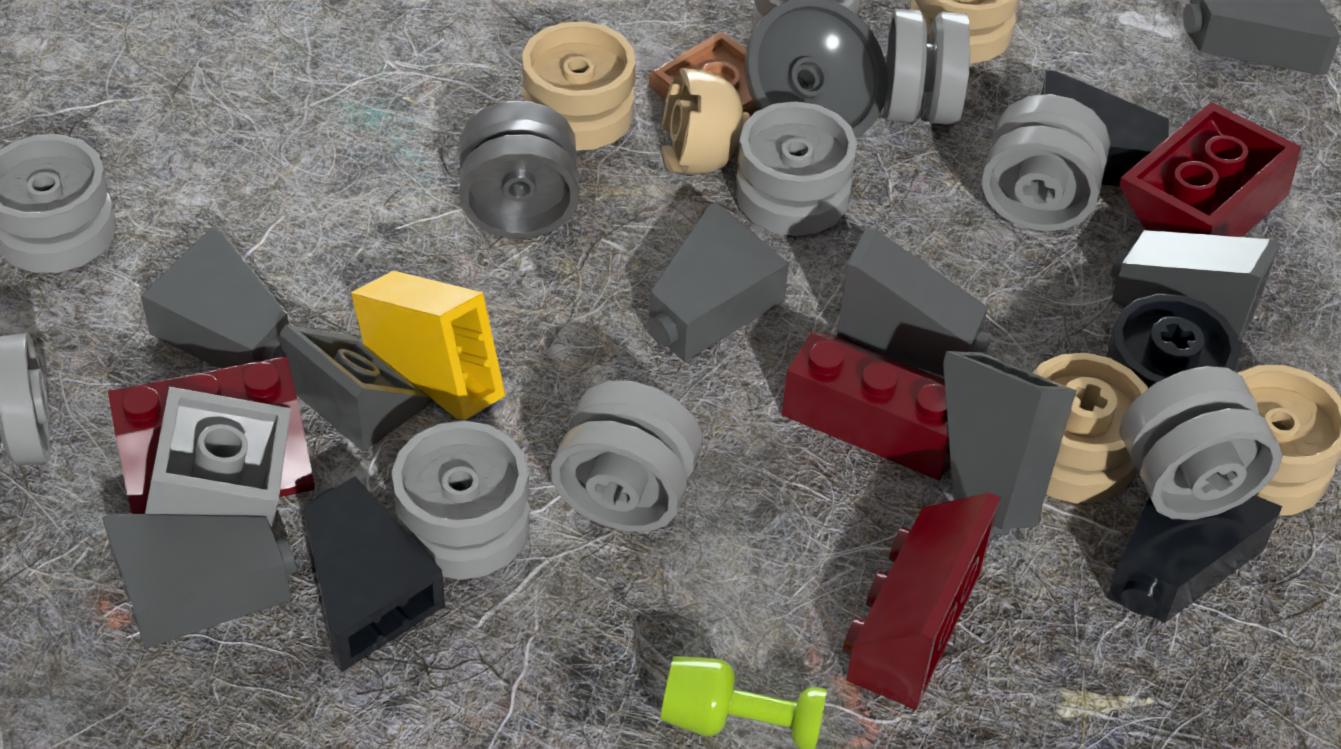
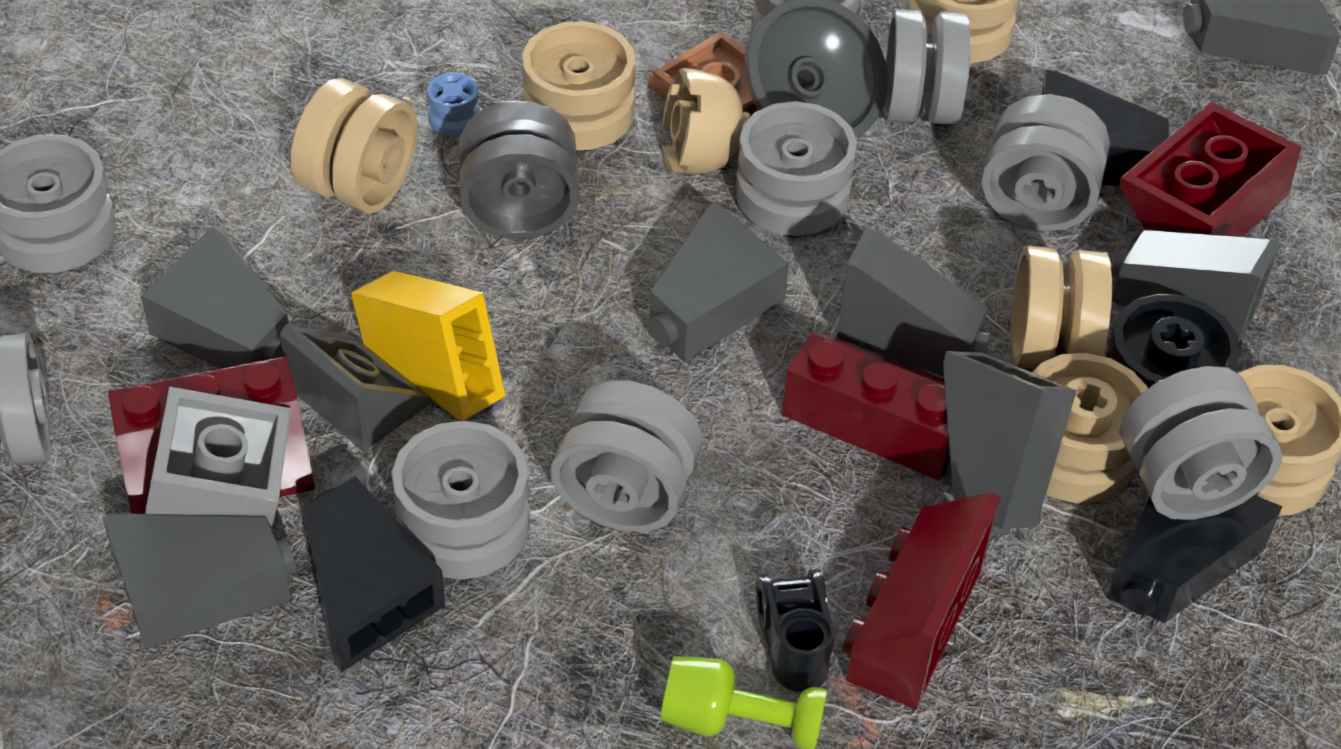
none -> tan wheel [291,78,418,214]
none -> medium blue wheel [427,72,479,137]
none -> black piece [756,569,834,692]
none -> tan wheel [1010,246,1112,370]

